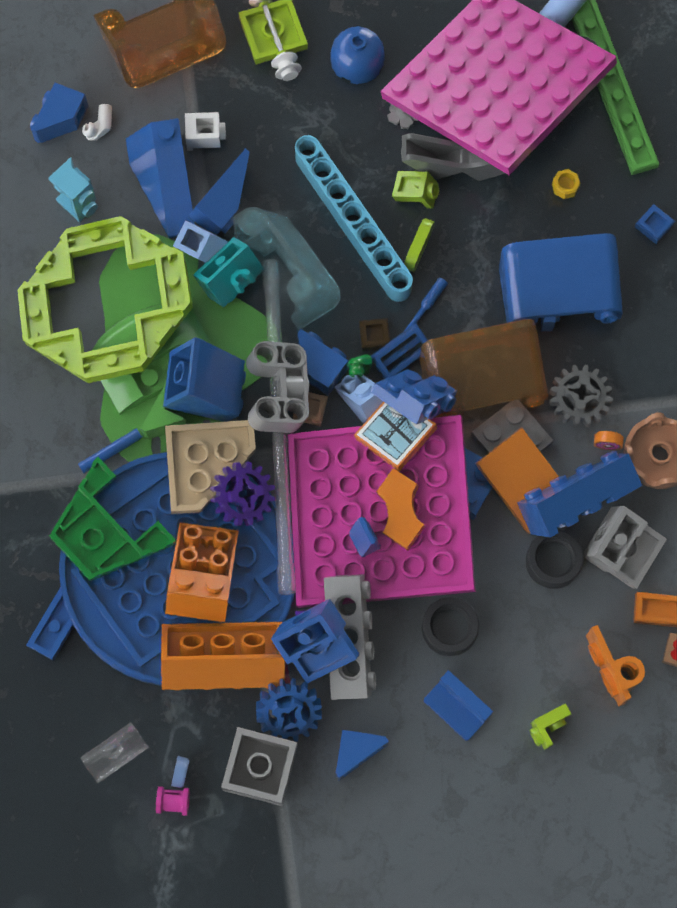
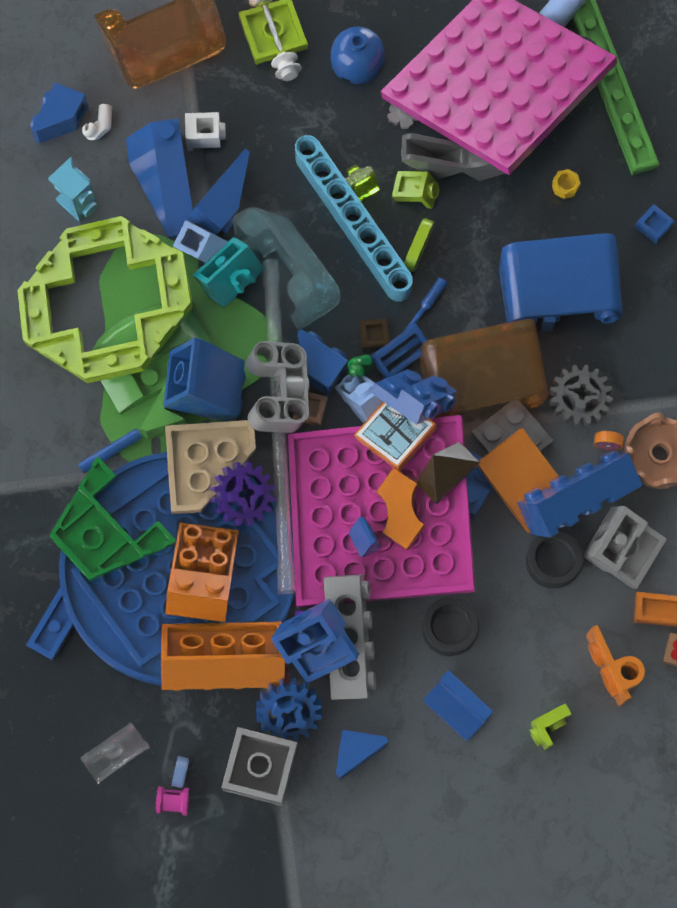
none -> clear neon green tile [345,164,379,201]
none -> dark brown slope [416,442,480,504]

